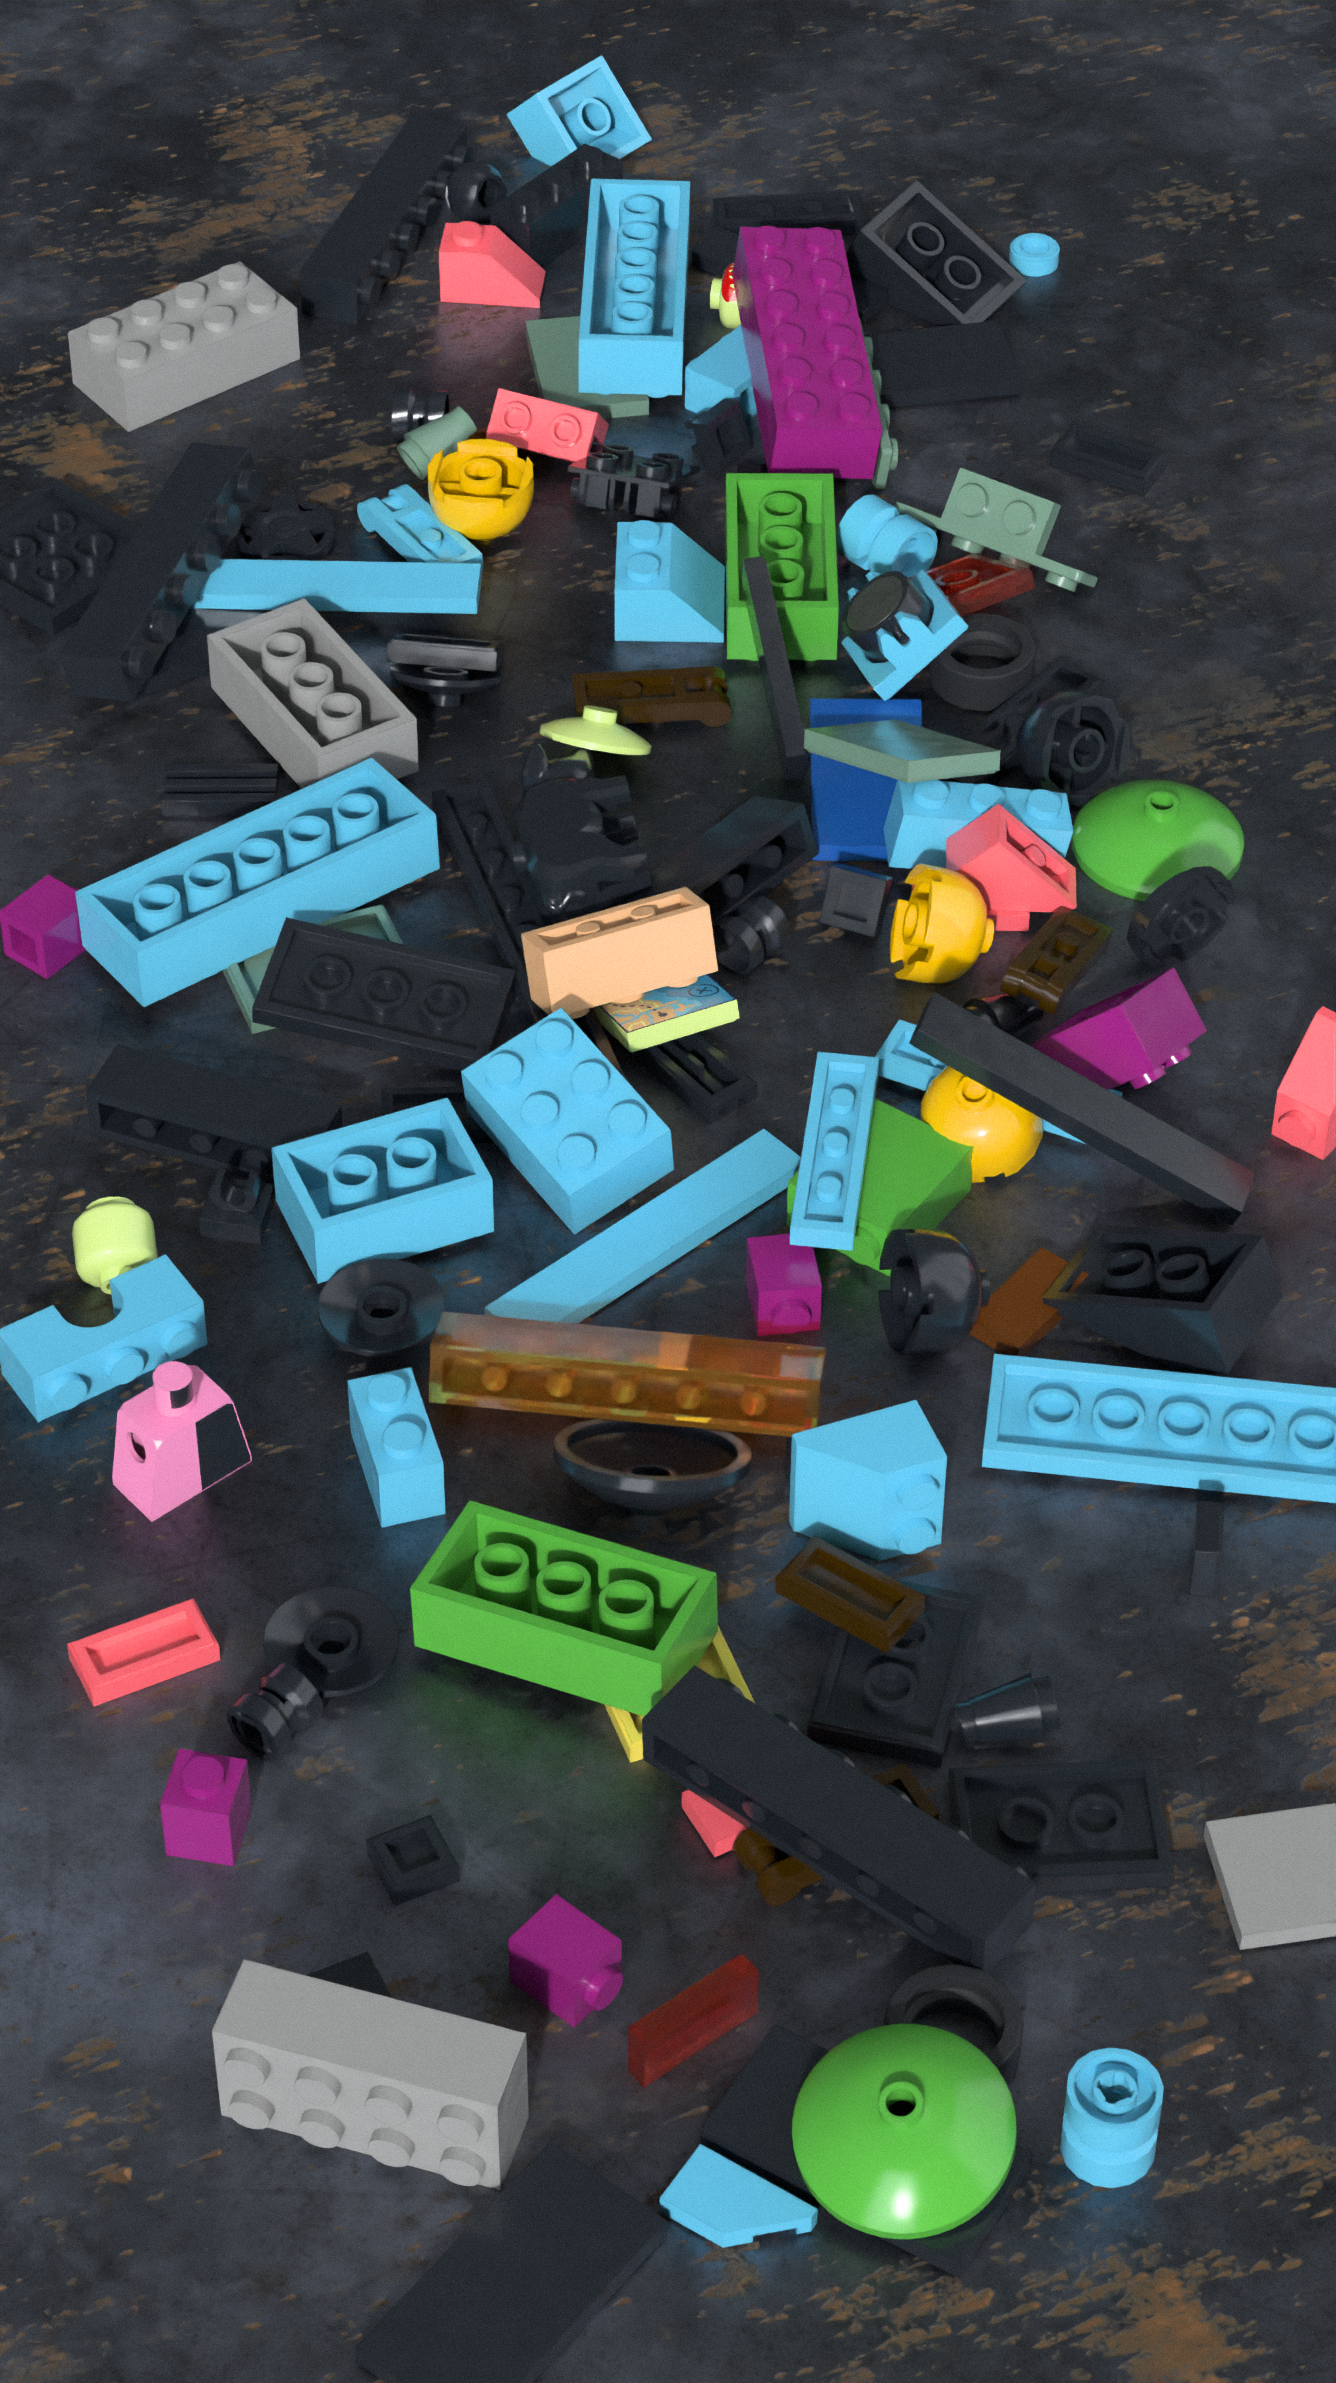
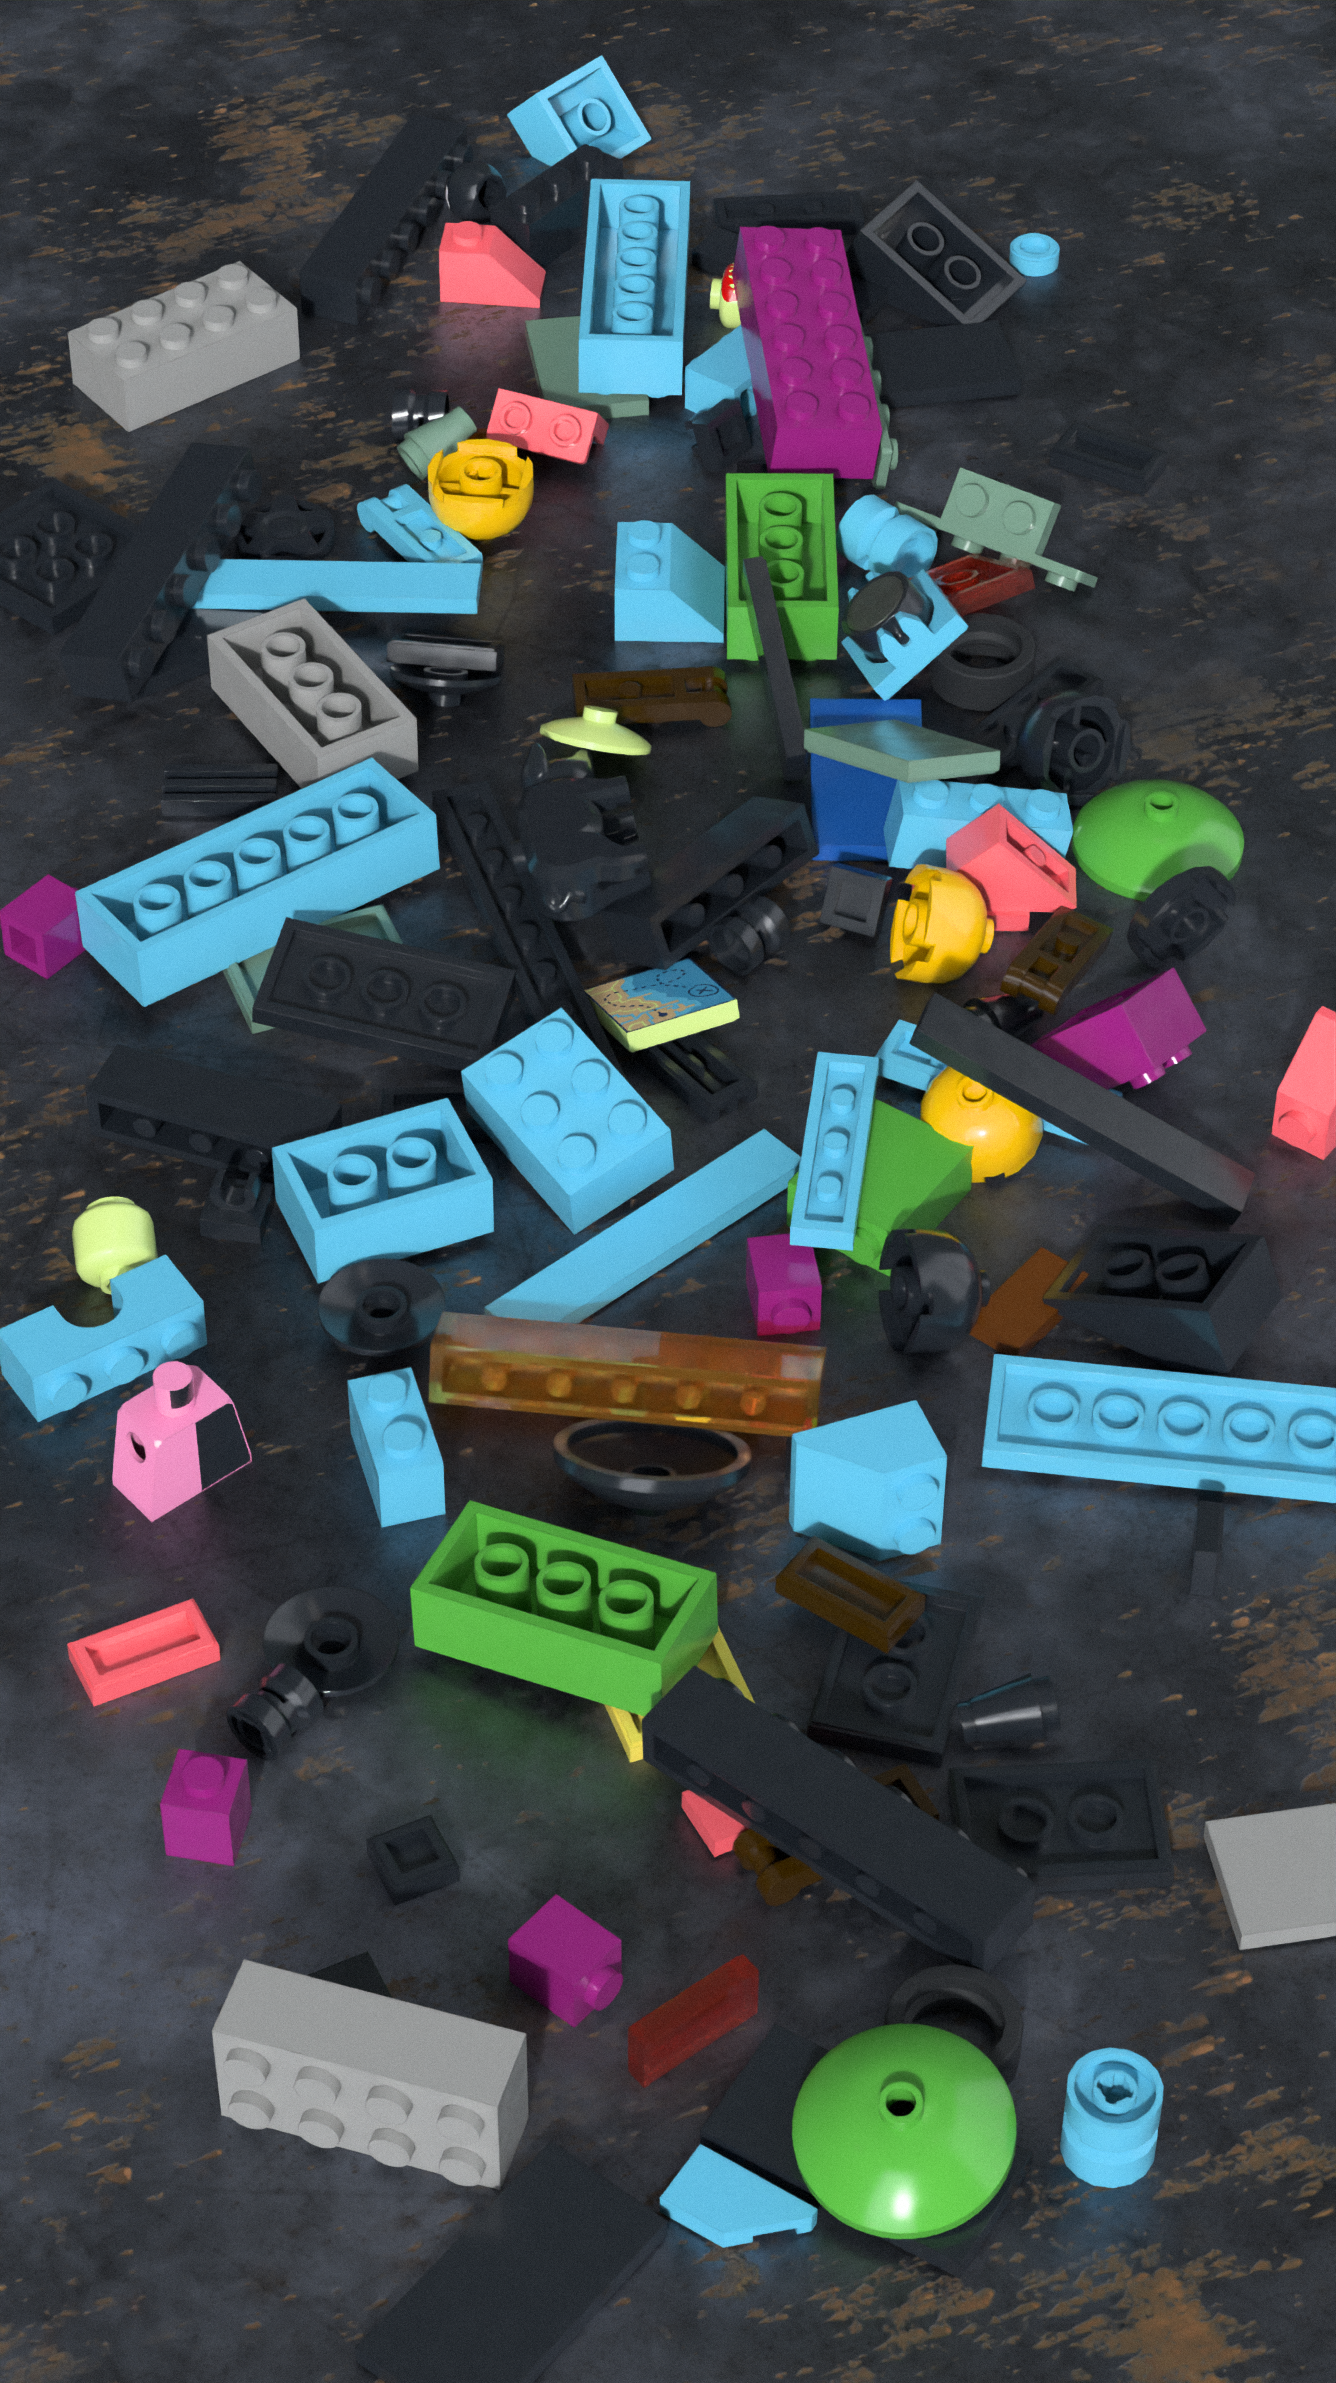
light nougat brick [521,887,718,1019] -> none
black hinge [568,444,700,519] -> none

